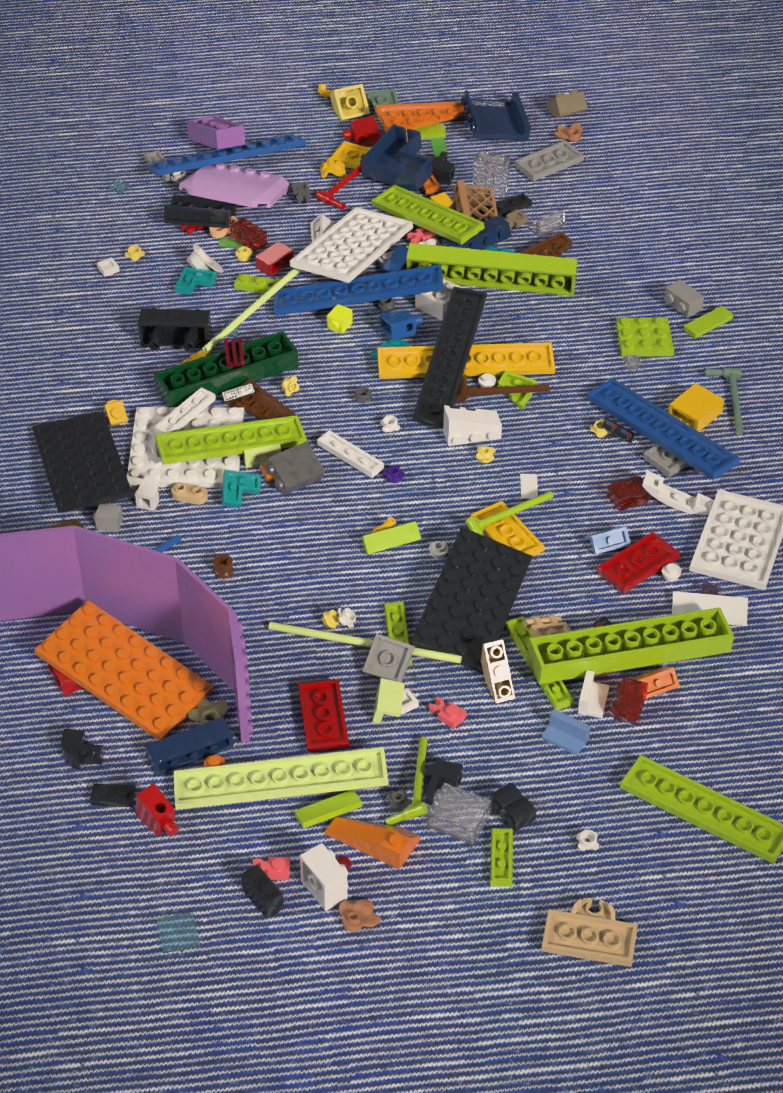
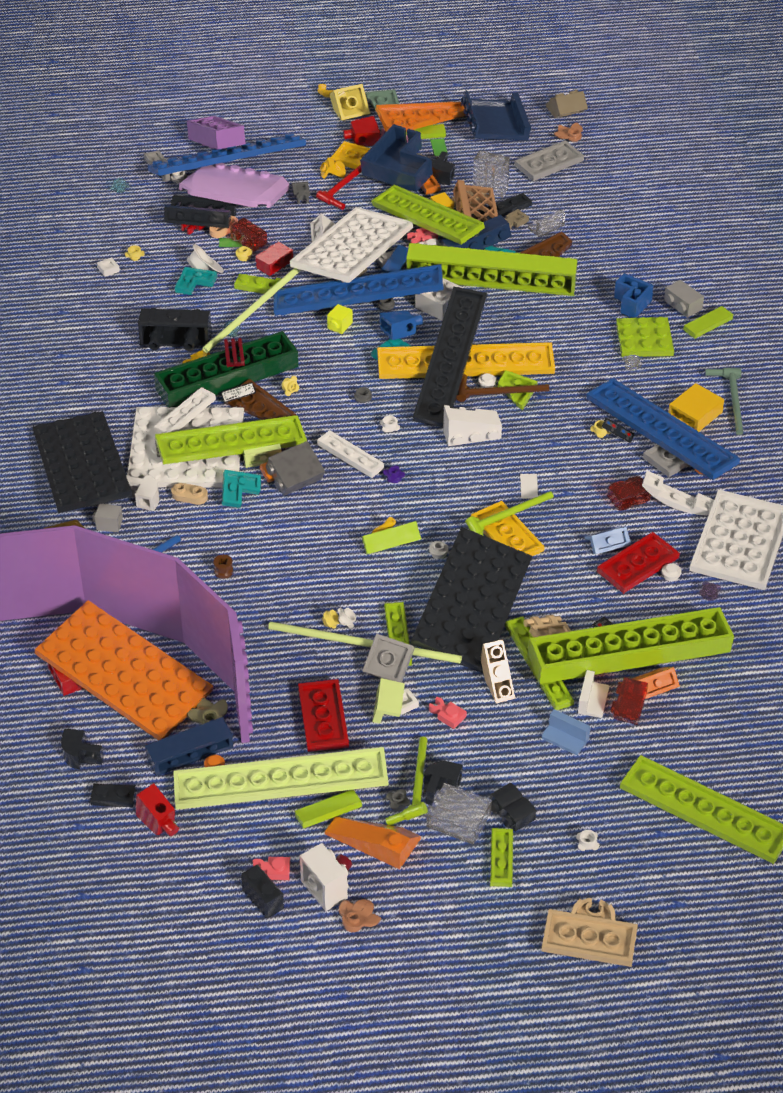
yellow bracket [104,400,128,427] -> none
clear light blue piece [157,912,200,954] -> none
light yellow plate [476,446,495,463] -> none
white sticker [672,591,748,626] -> none
none -> blue brick [614,273,654,318]

